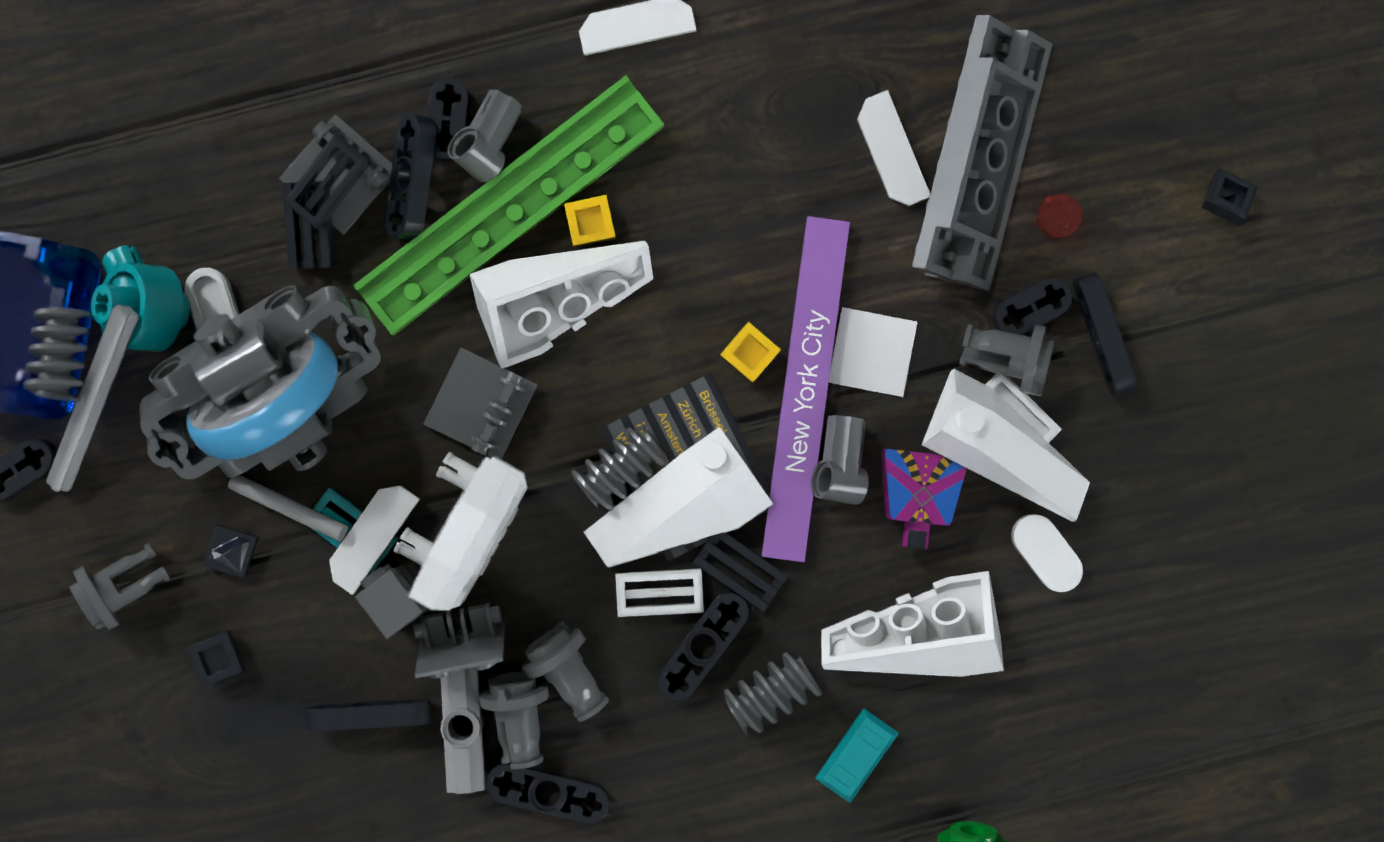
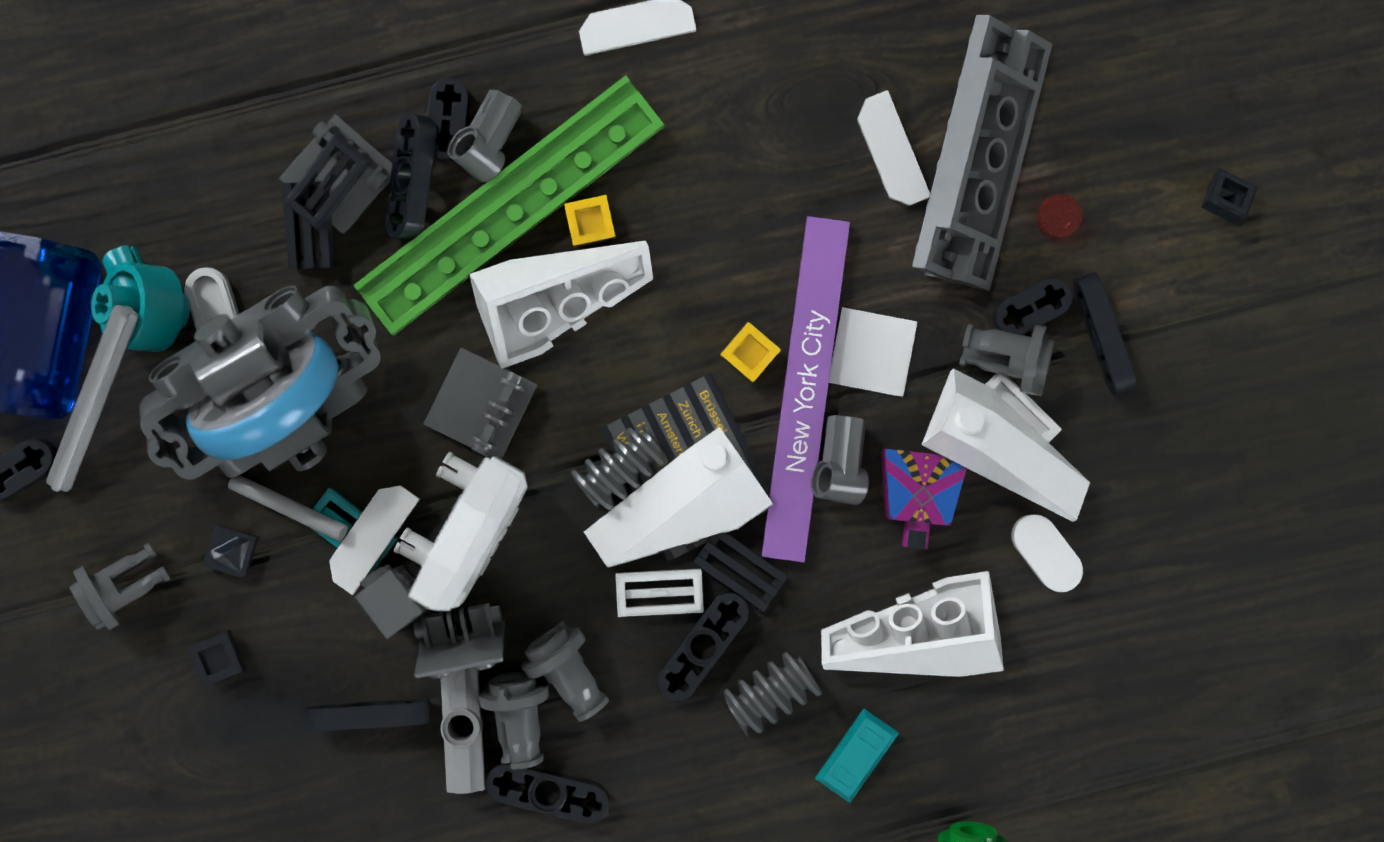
dark grey piece [23,307,92,402] -> none

